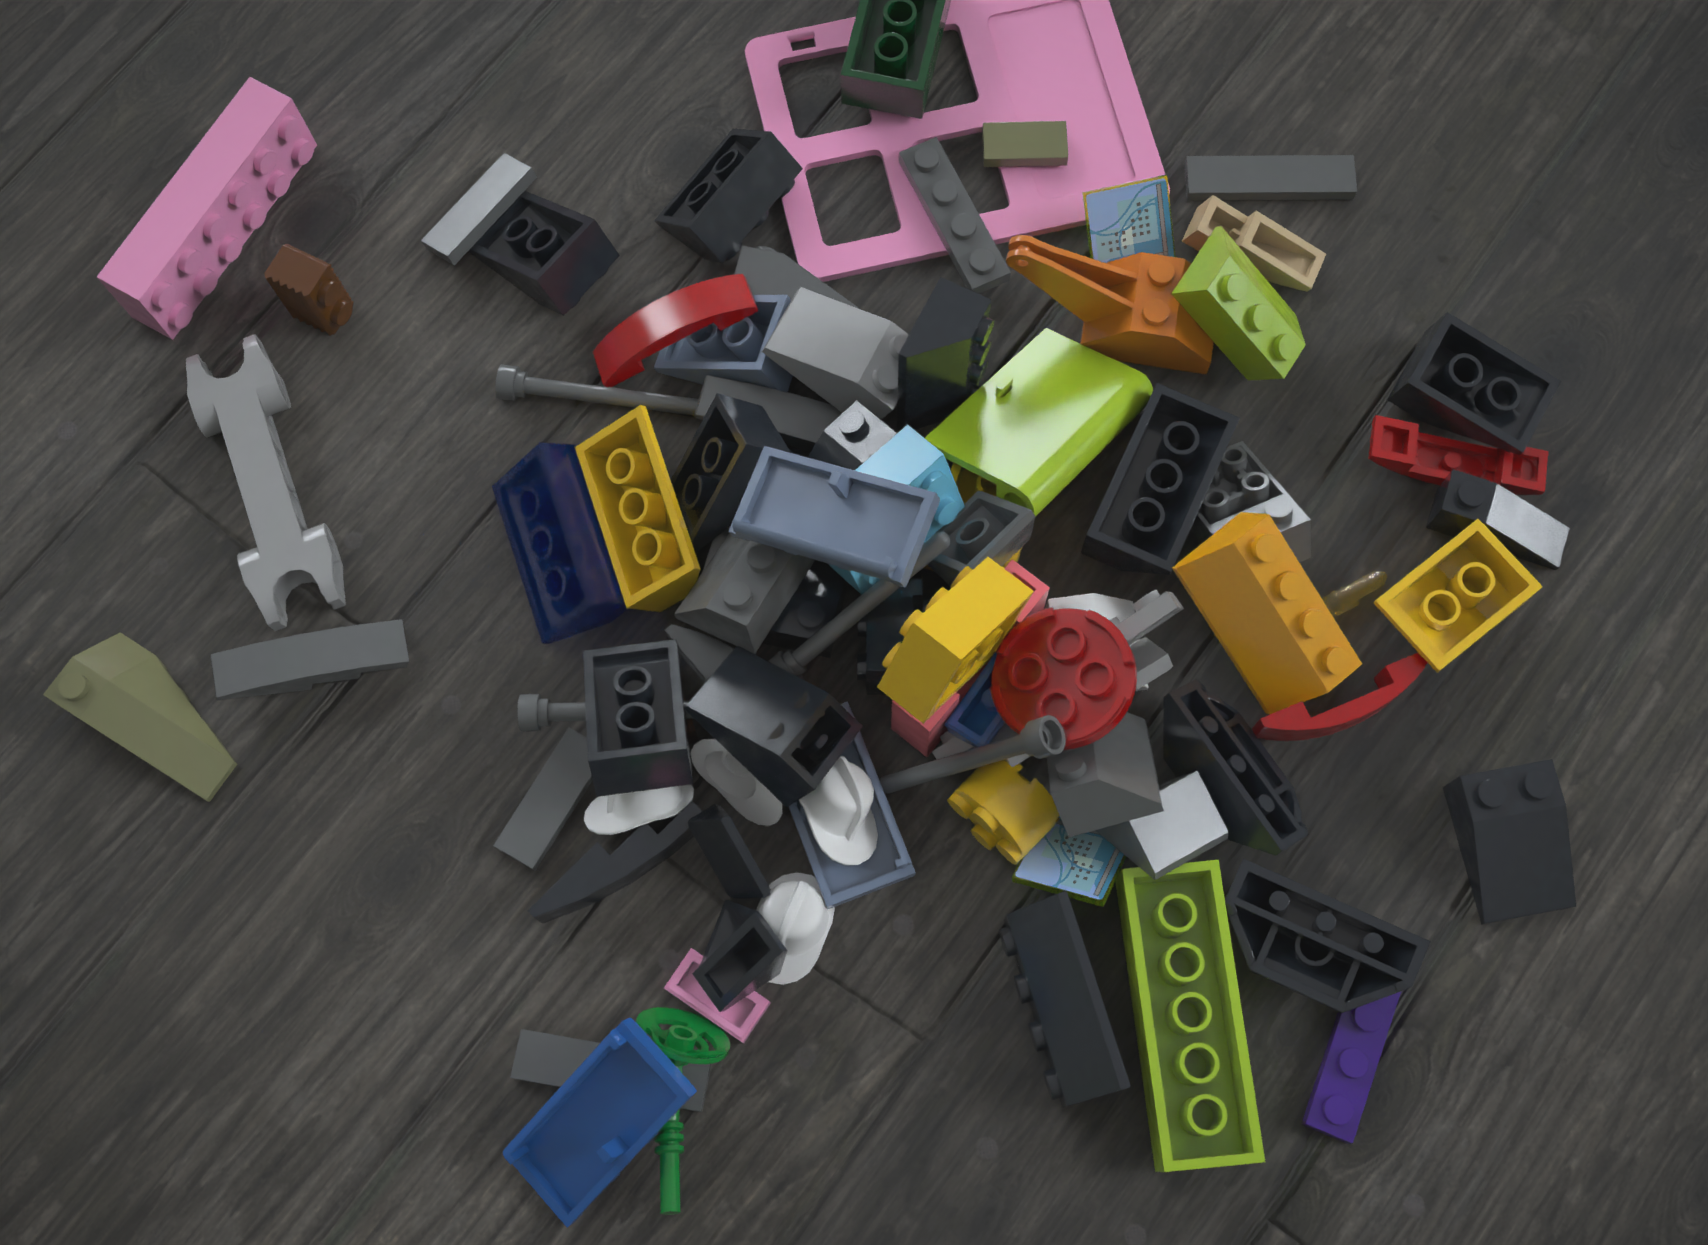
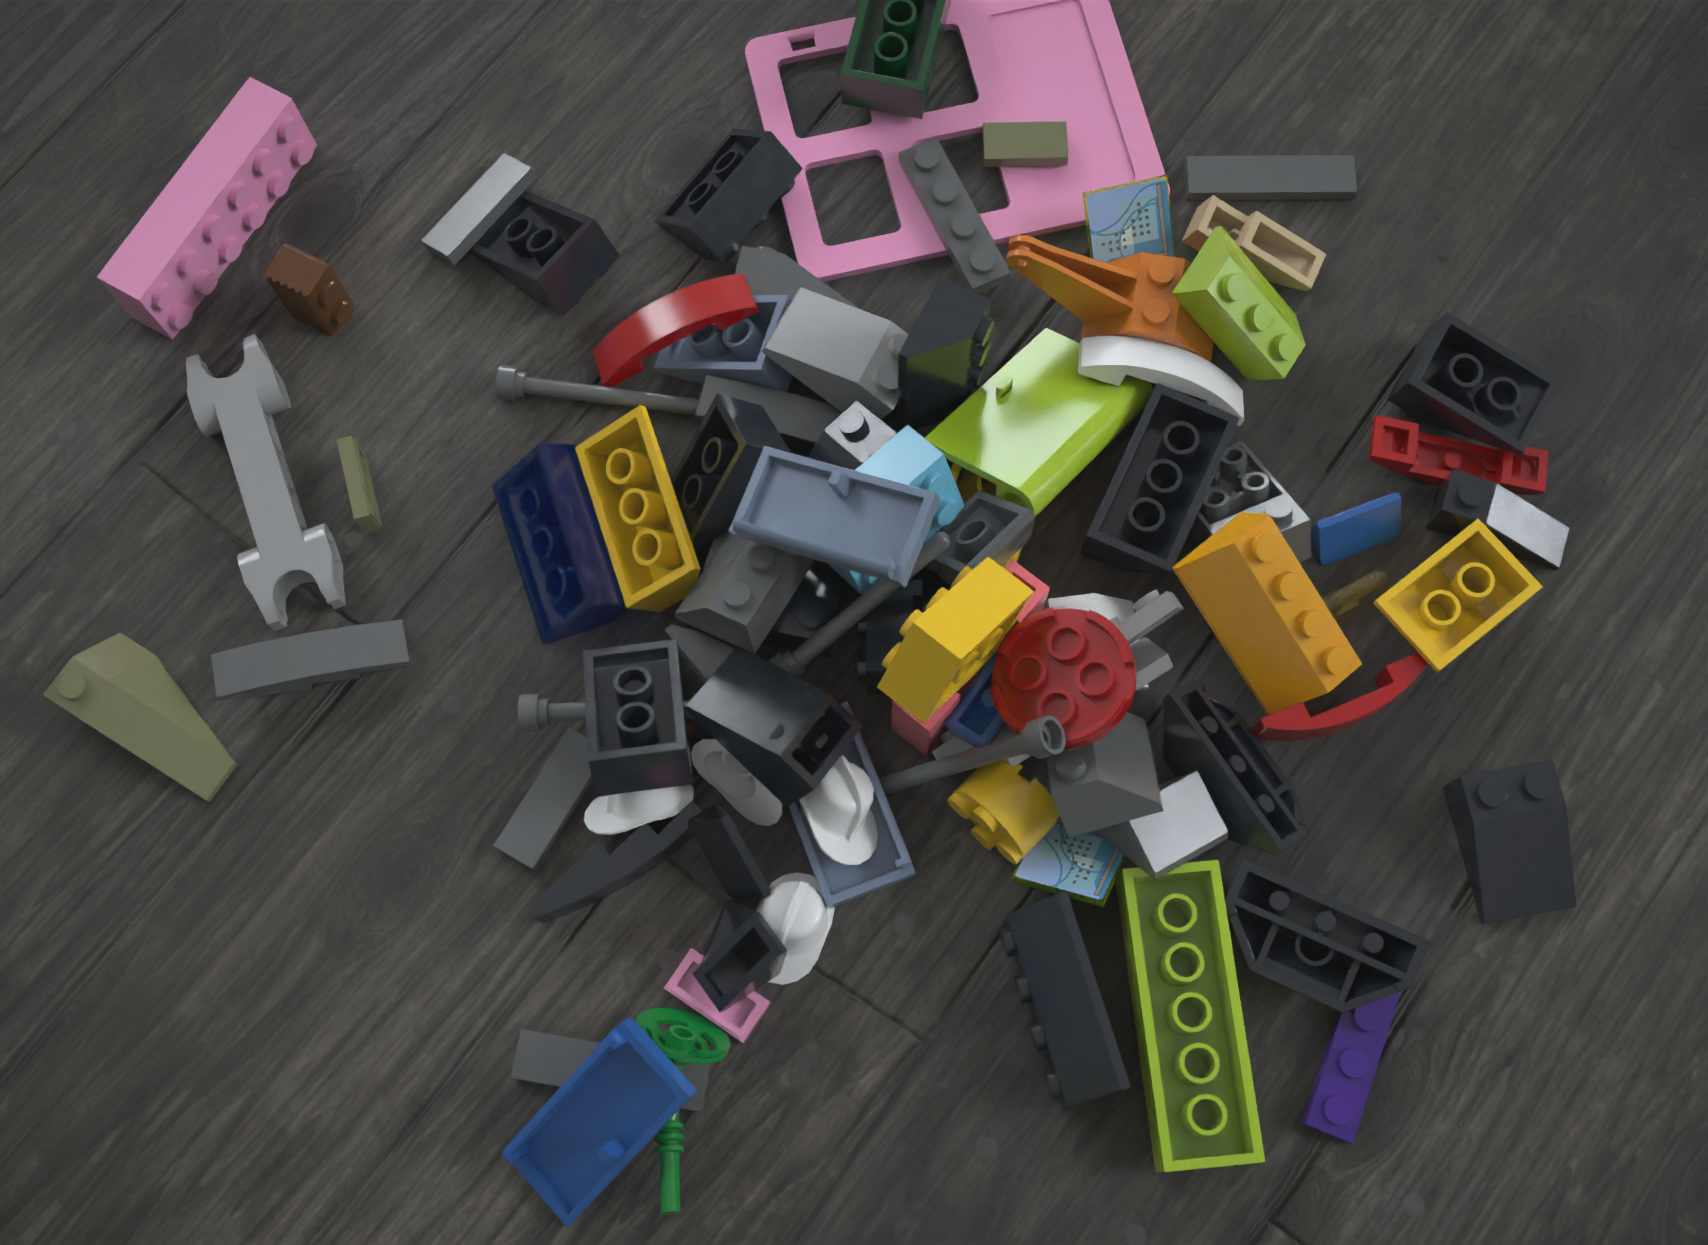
none -> olive tile [336,435,382,535]
none -> white slope [1078,336,1244,426]
none -> blue slope [1311,492,1402,566]

